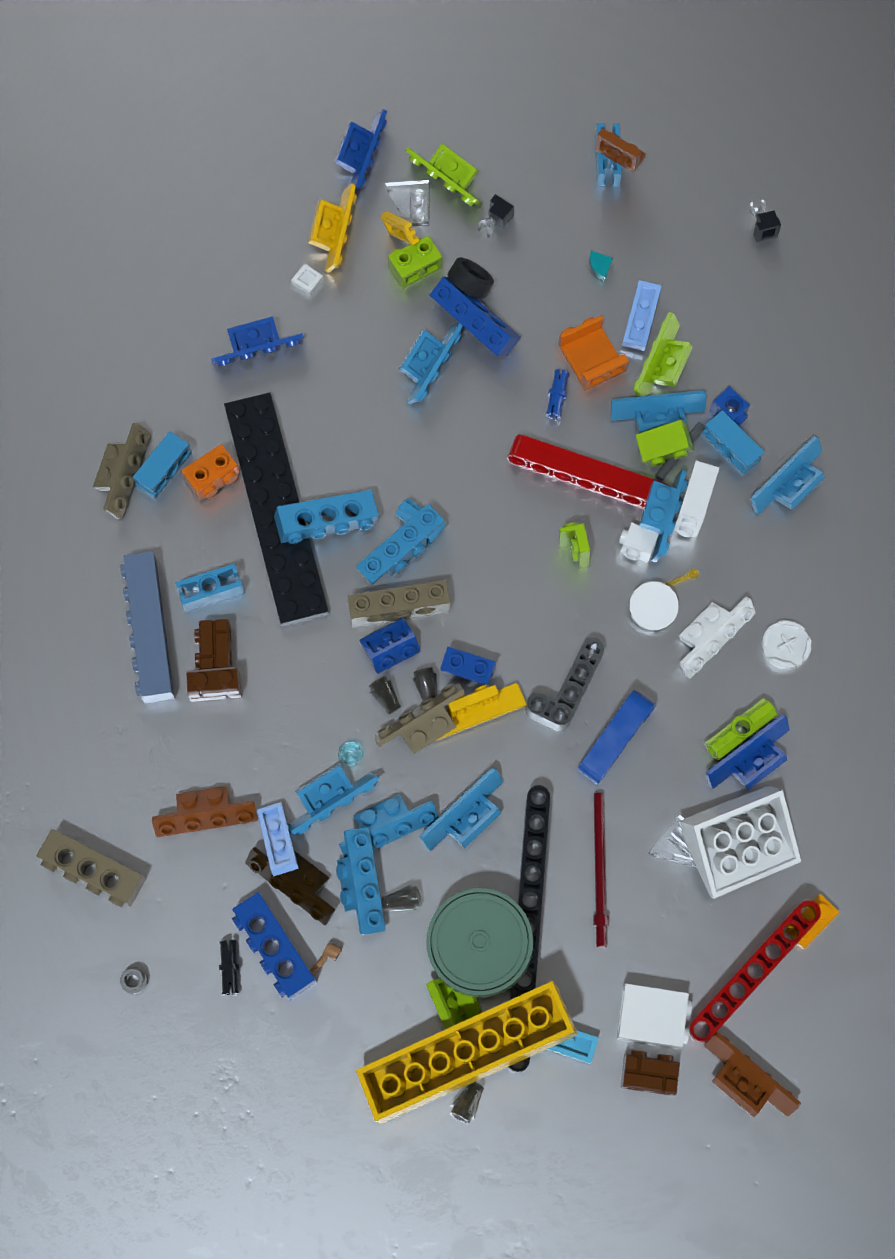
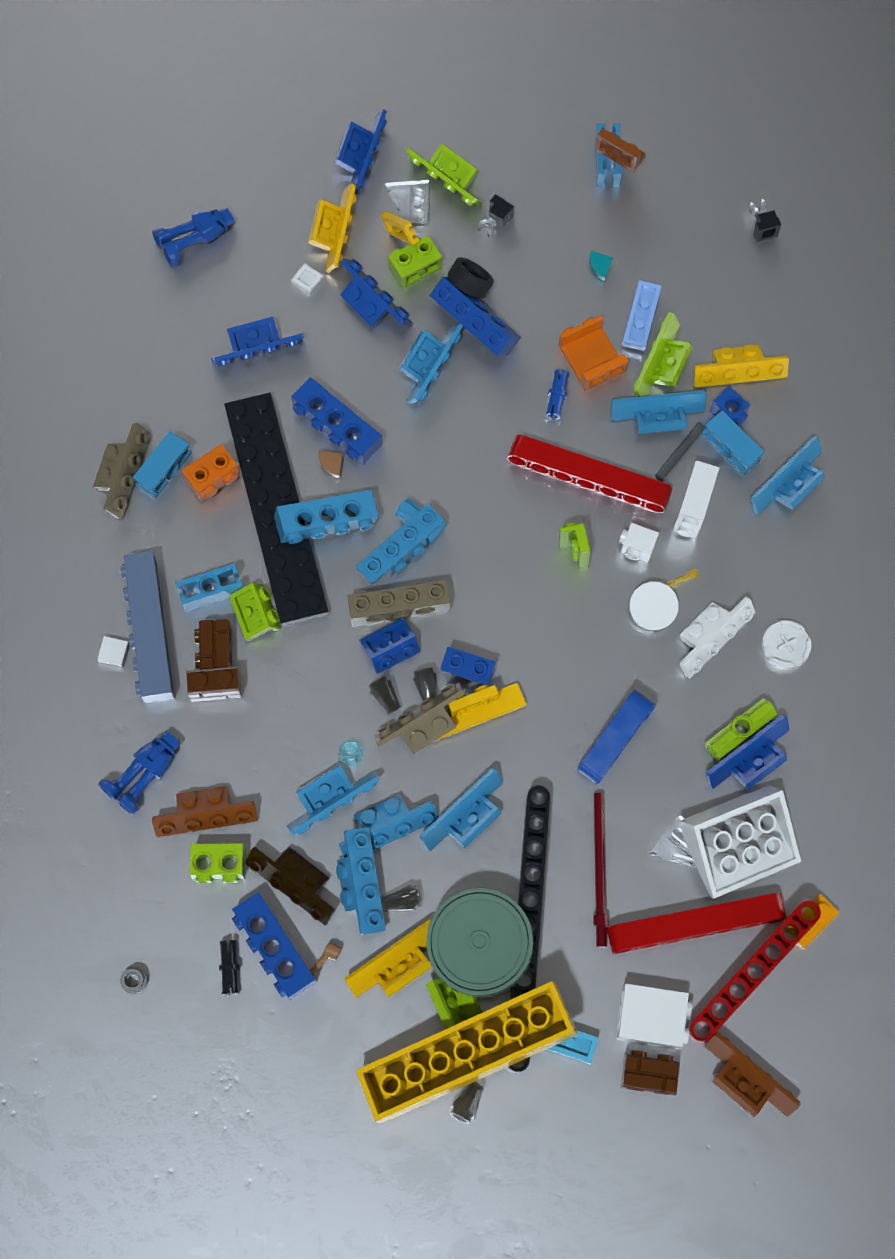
dark tan brick [36,829,146,908] -> none
light blue plate [257,802,299,876] -> none
dark grey beam [525,638,604,731] -> none
lime brick [635,420,694,467] -> none
dark azure bracket [639,469,688,562] -> none
none -> white tile [97,636,129,667]
none -> blue piece [97,731,181,815]
none -> blue piece [152,207,235,268]
none -> lime brick [190,843,245,883]
none -> lime bracket [229,582,281,641]
none -> blue brick [291,377,383,465]
none -> medium nougat tile [319,450,343,479]
none -> blue bracket [340,258,413,327]
none -> yellow bracket [344,919,432,998]
none -> red beam [606,893,787,954]
none -> yellow bracket [693,345,789,388]

